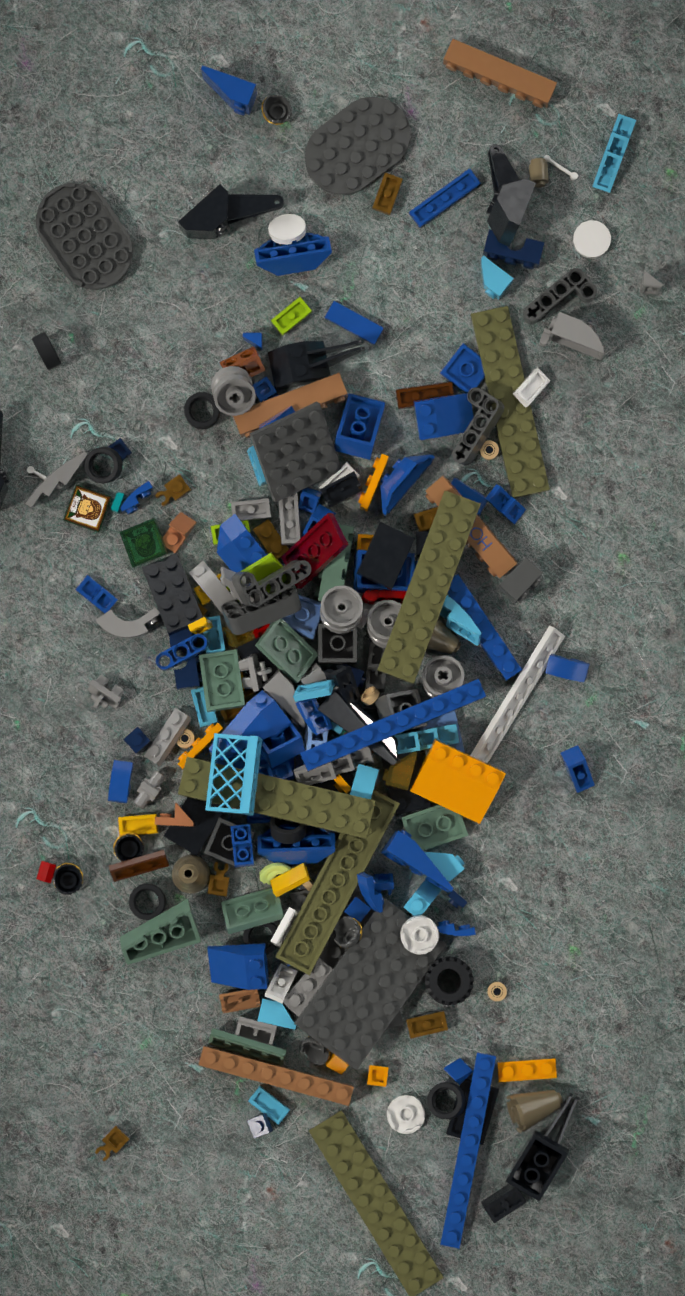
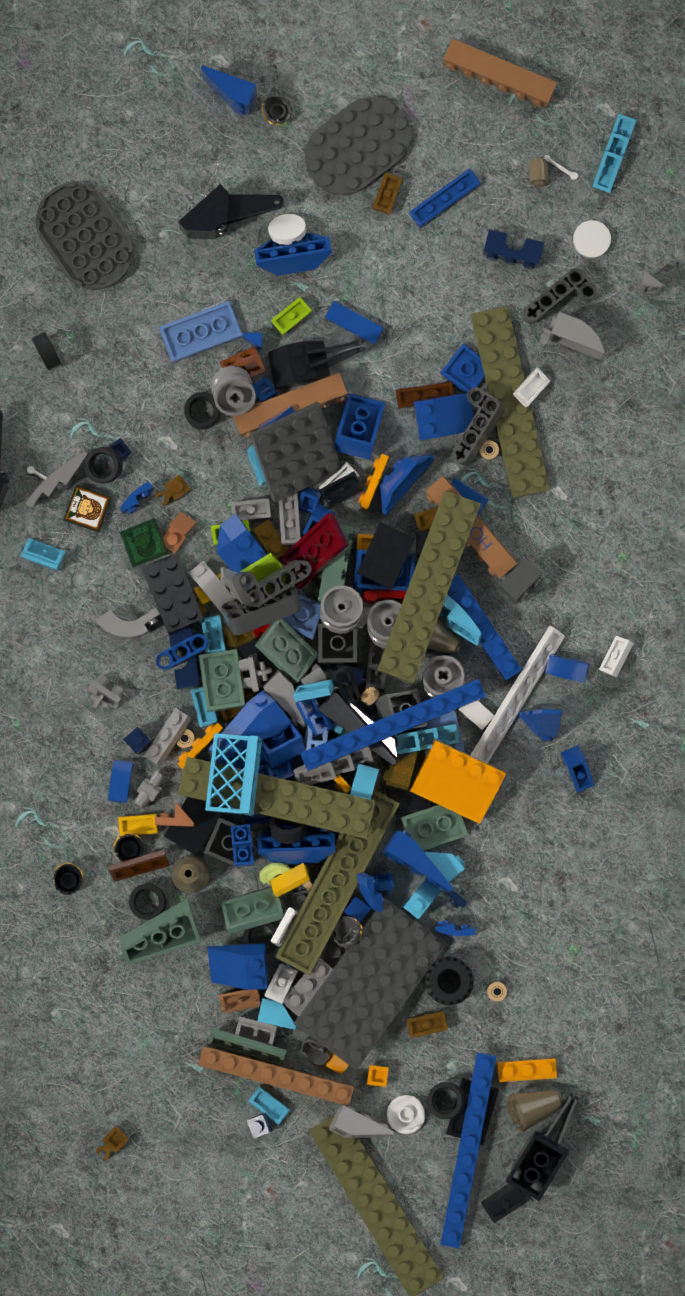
red tile [36,861,56,884] -> none
blue slope [75,575,118,613] -> none
teal tile [111,492,126,514] -> none
yellow tile [188,617,213,634] -> none
pearl gold plate [207,862,230,897] -> none
white tile [400,915,439,955] -> none
blue slope [444,1058,473,1085] -> none
medium azure slope [481,255,514,300] -> none
blue slope [485,484,526,524] -> none
black slope [486,144,536,247] -> none
none -> medium azure hinge [21,539,66,571]
none -> medium blue tile [159,301,243,363]
none -> light grey slope [329,1105,394,1138]
none -> white tile [458,701,494,730]
none -> blue wedge [519,709,562,741]
none -> white plate [599,636,634,678]

